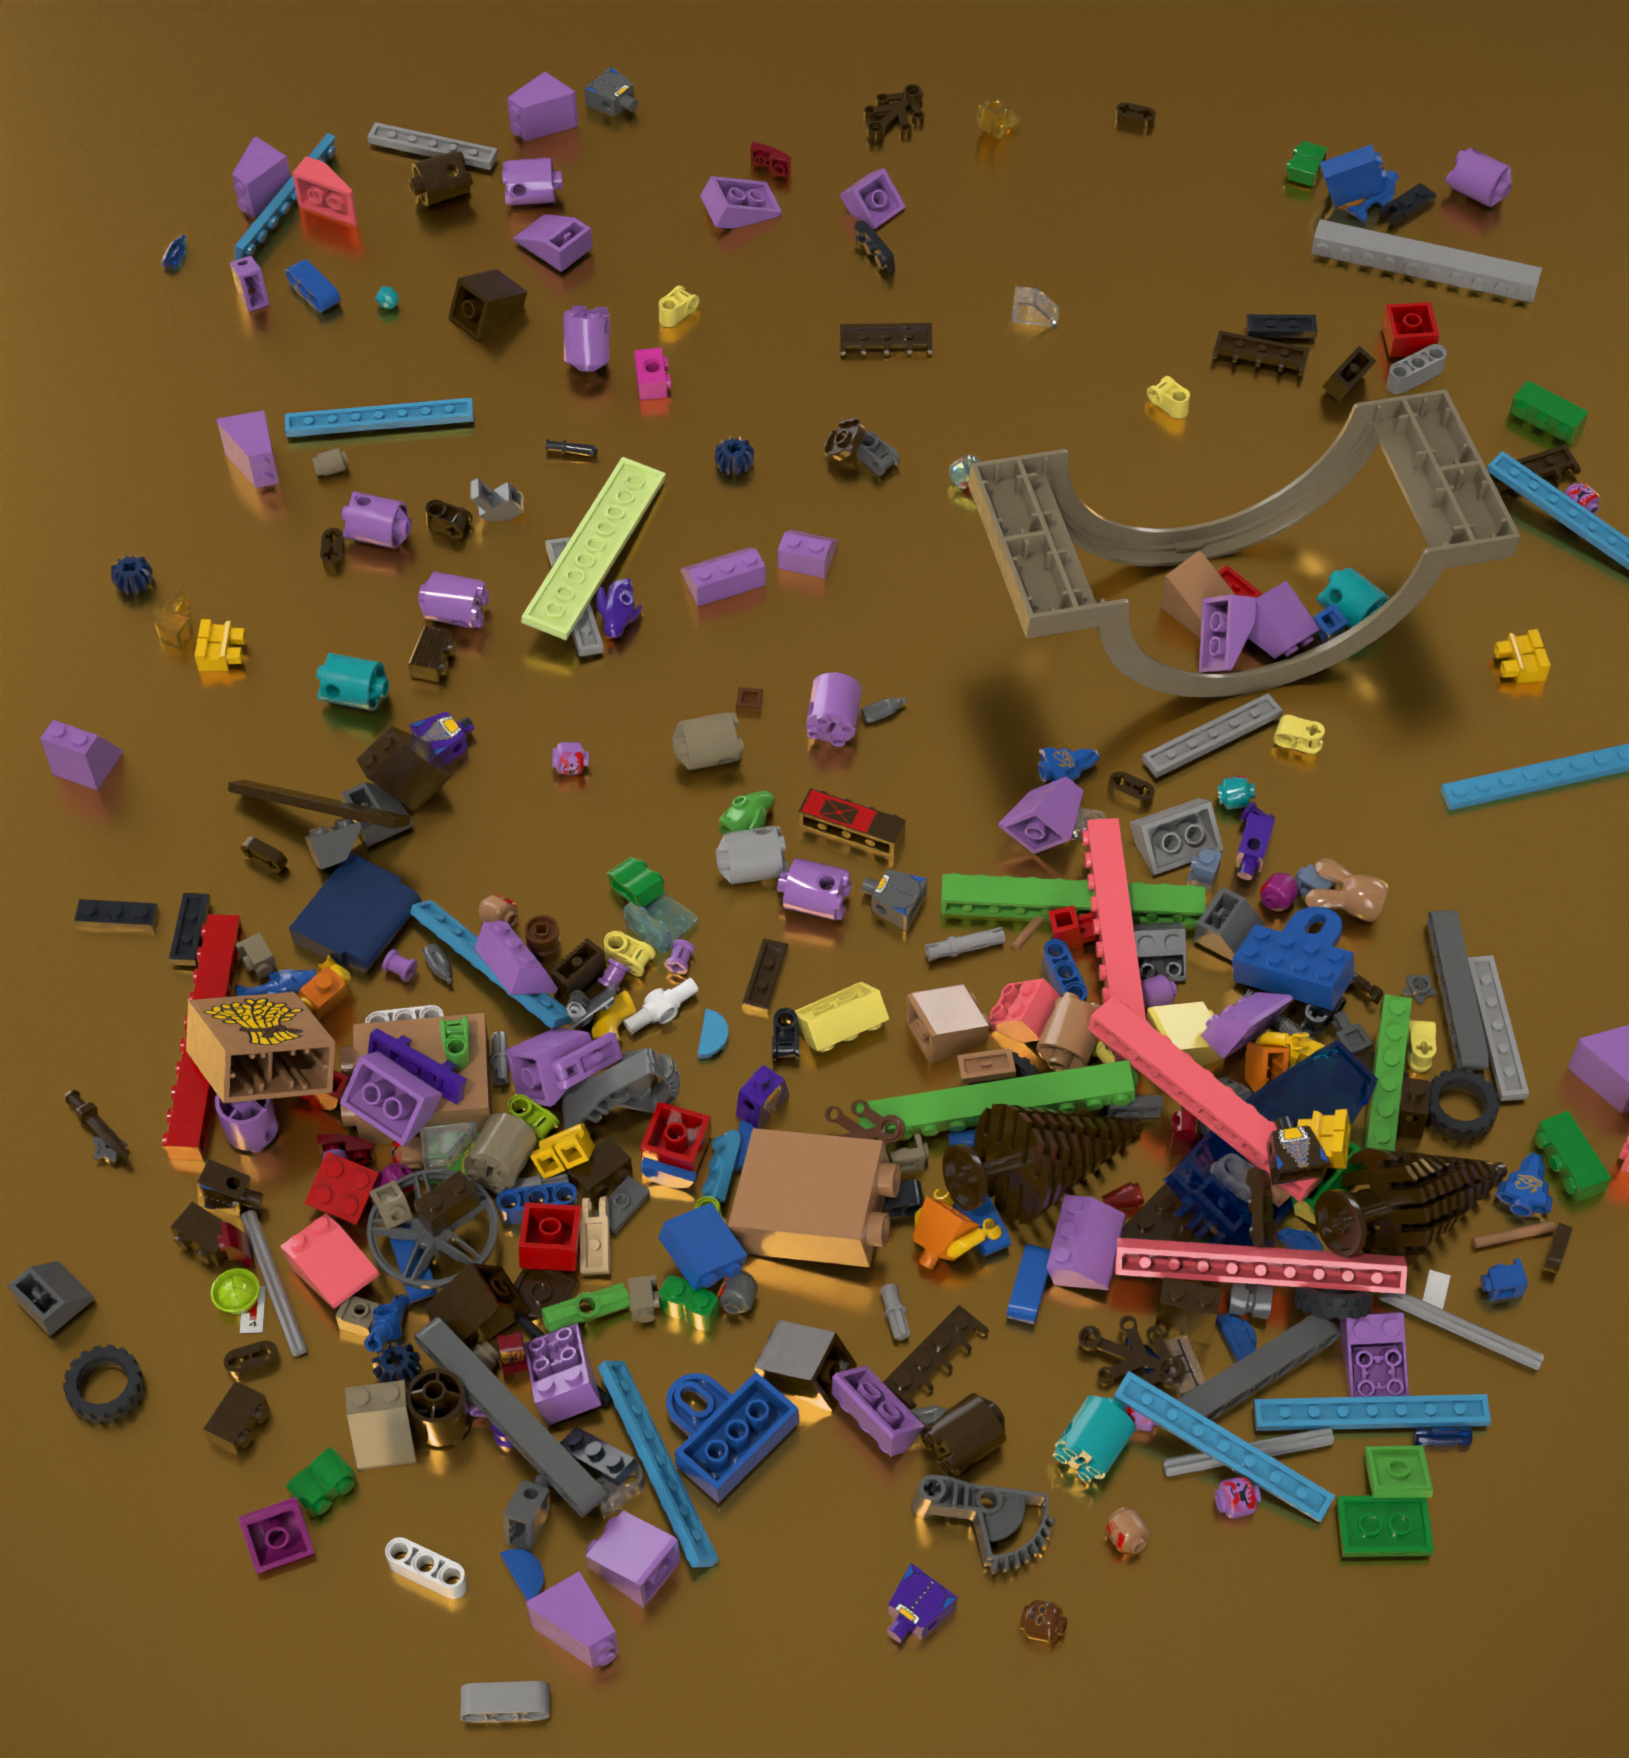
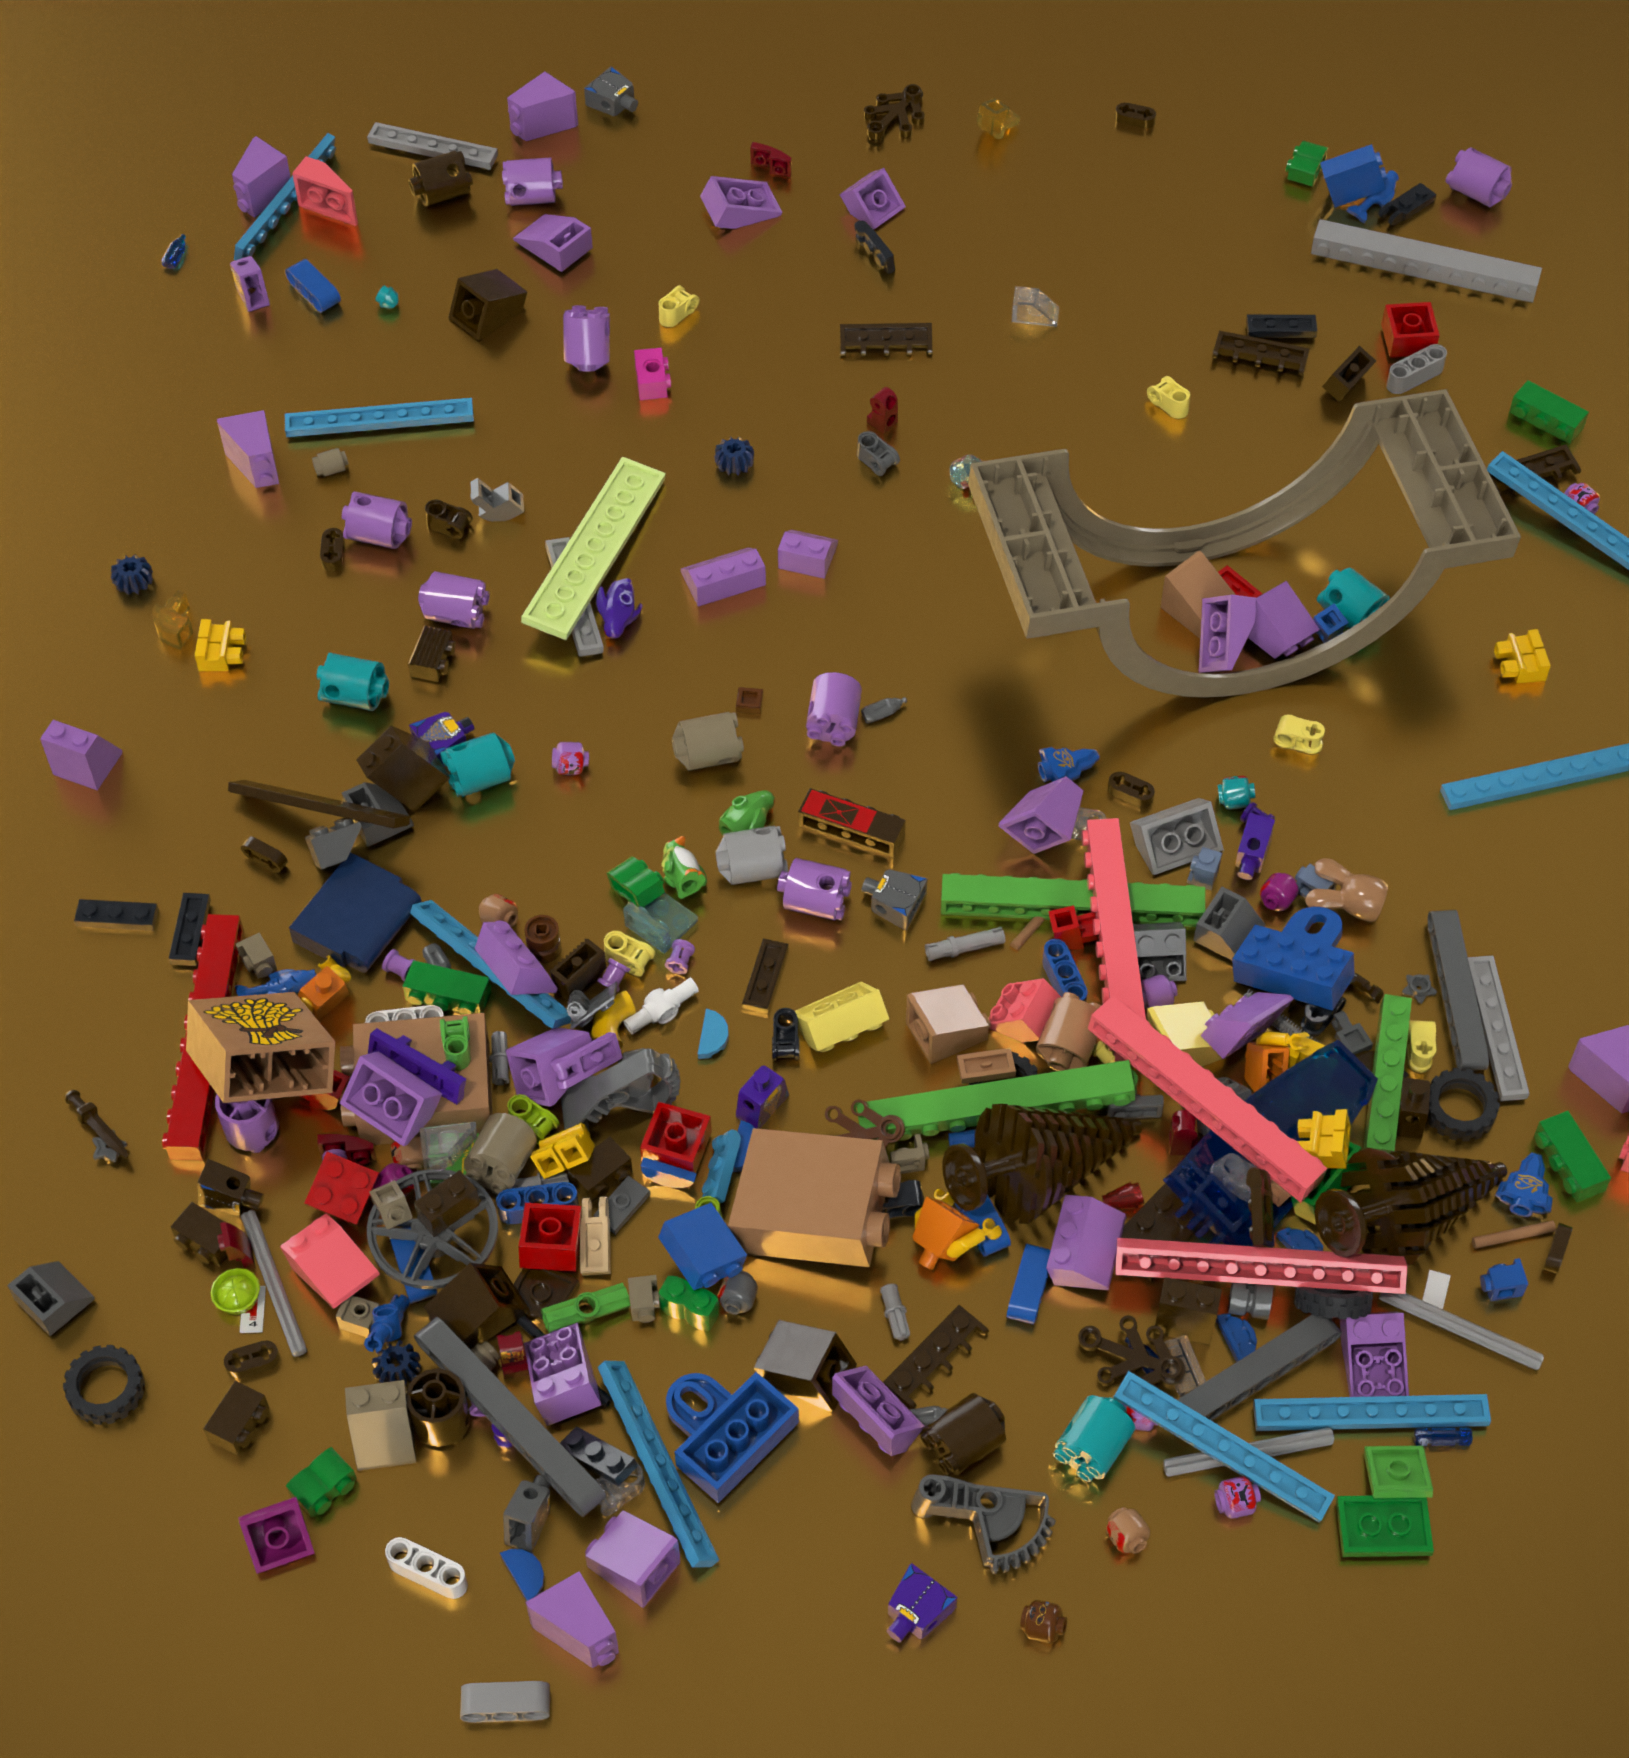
black piece [545,439,598,457] -> none
dark brown tile [824,418,865,461] -> none
light grey plate [1142,693,1283,778] -> none
dark brown torso [1266,1116,1330,1185] -> none
none -> green brick [402,960,492,1015]
none -> teal cylinder [440,732,515,797]
none -> bright green animal [661,836,707,898]
none -> dark red leg [867,387,898,434]

